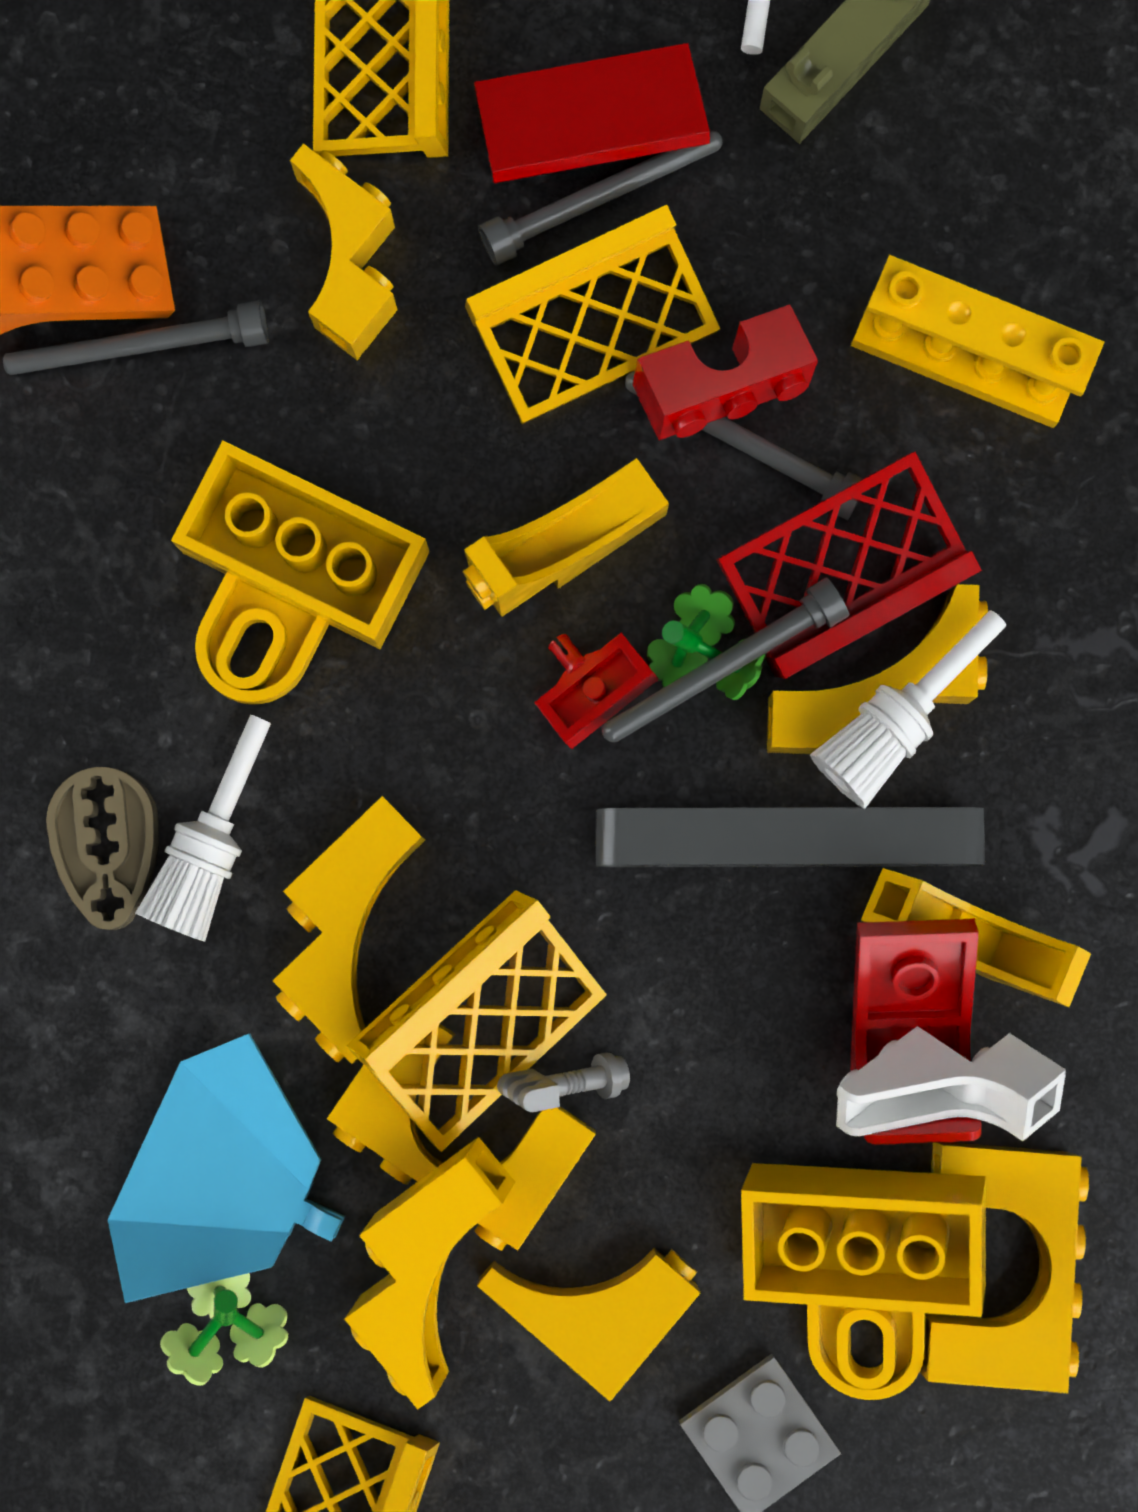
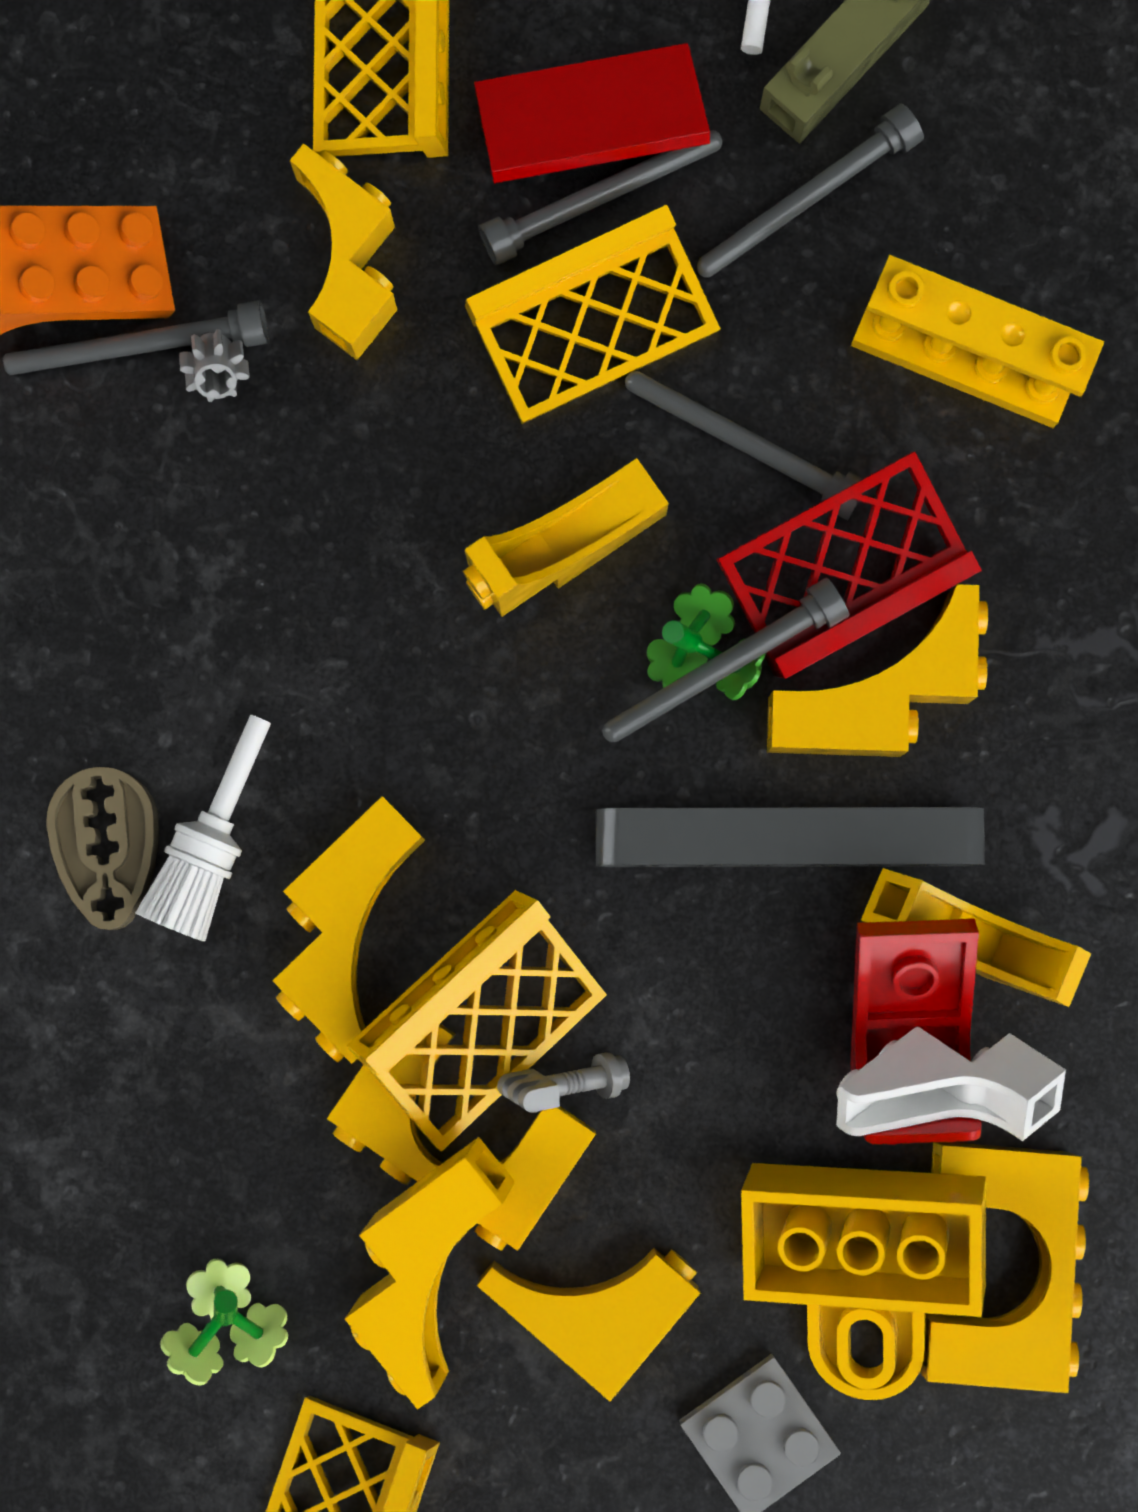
medium azure panel [108,1034,346,1303] -> none
yellow brick [171,440,430,704] -> none
red plate [534,632,659,749] -> none
red arch [632,305,818,441] -> none
white piece [810,610,1006,809] -> none
none -> light grey gear [179,329,250,402]
none -> dark grey piece [696,103,924,278]

